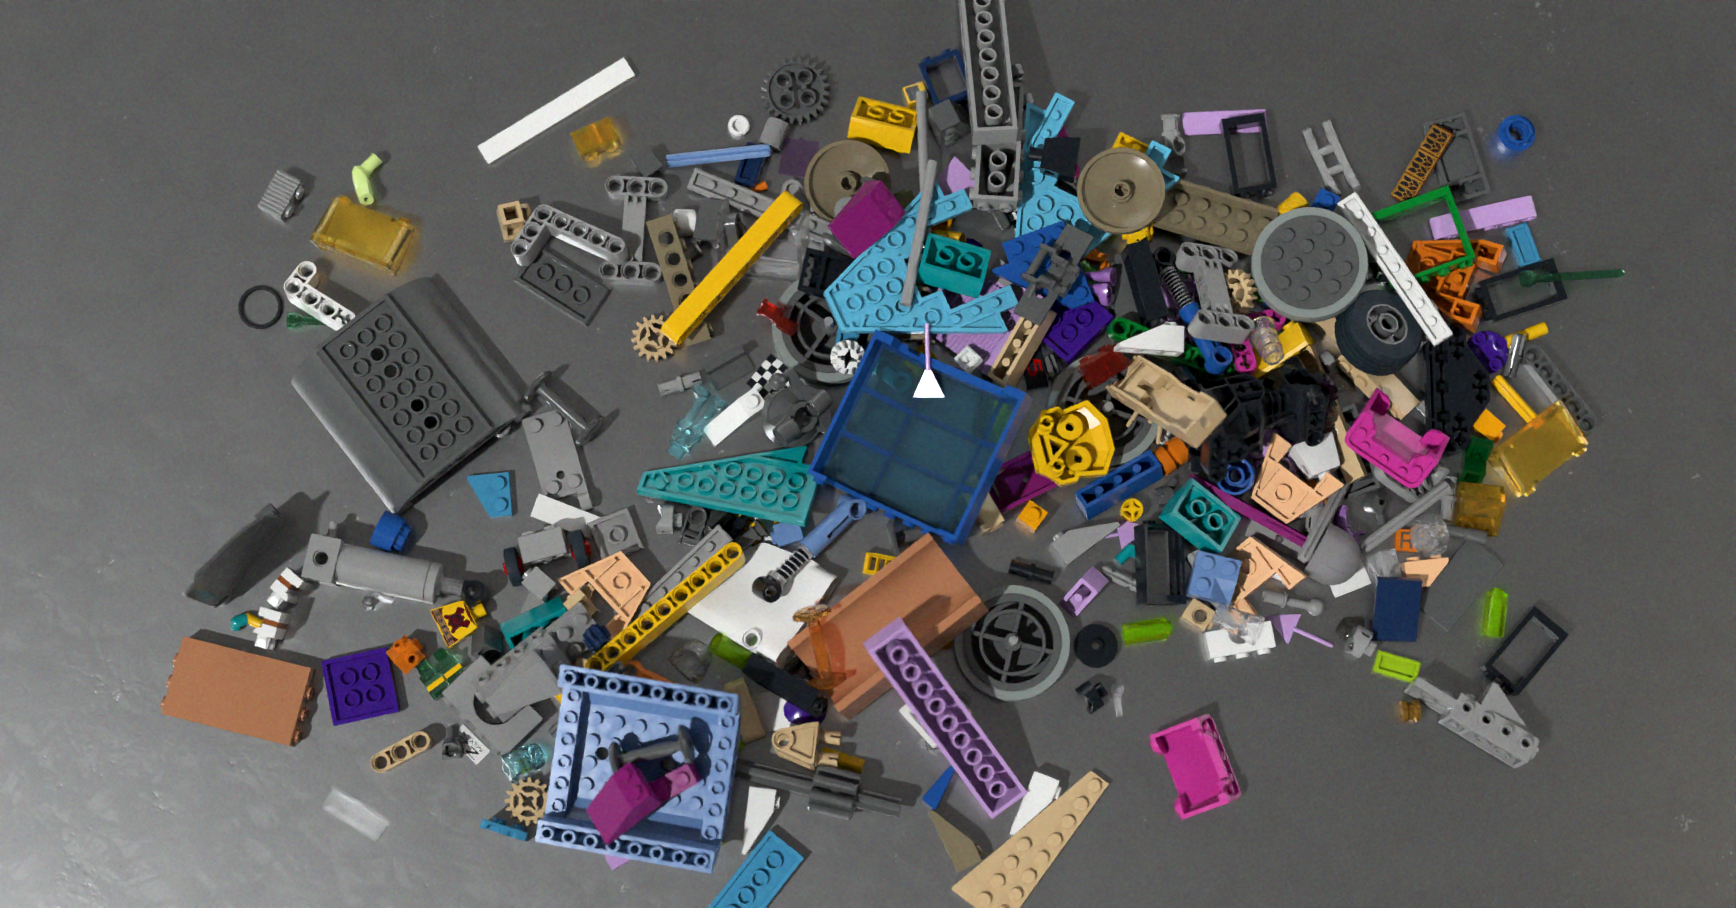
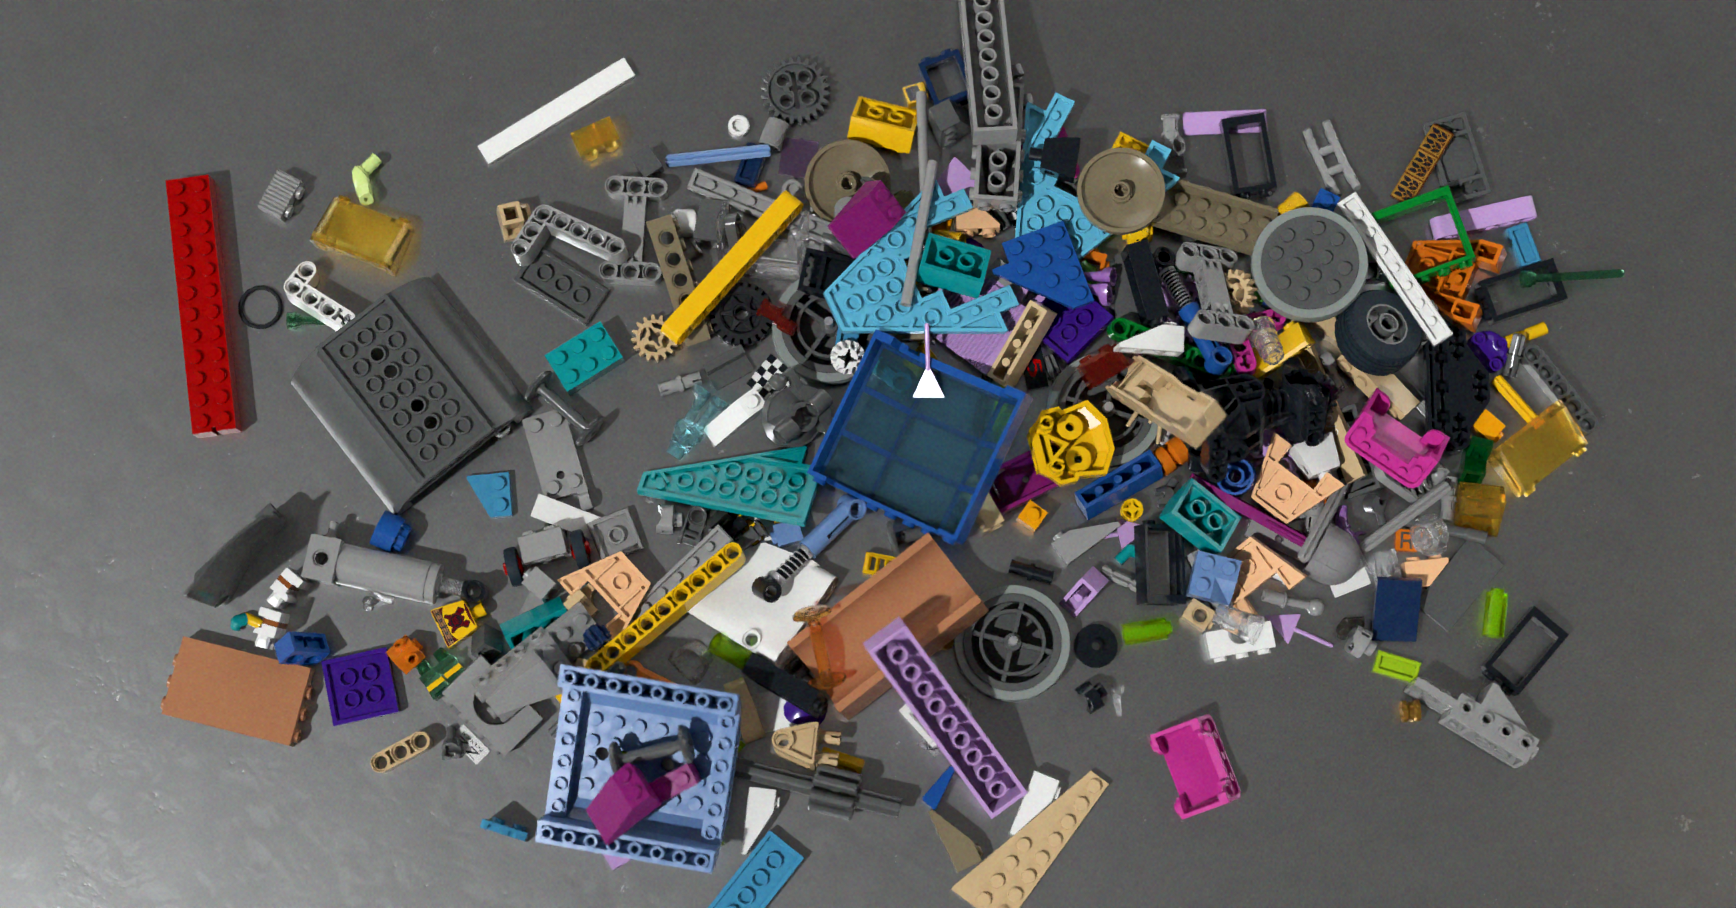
clear tile [320,789,389,842] -> none
clear light blue leg [501,743,547,783] -> none
tan gear [504,777,548,826] -> none
white tile [952,345,983,374] -> none
dark grey piece [1013,223,1094,326] -> none
blue piece [1494,115,1536,156] -> none
none -> red piece [165,174,242,438]
none -> blue brick [274,631,330,666]
none -> teal brick [544,321,625,396]
none -> black wheel [710,281,774,347]
none -> light nougat slope [955,204,1000,239]

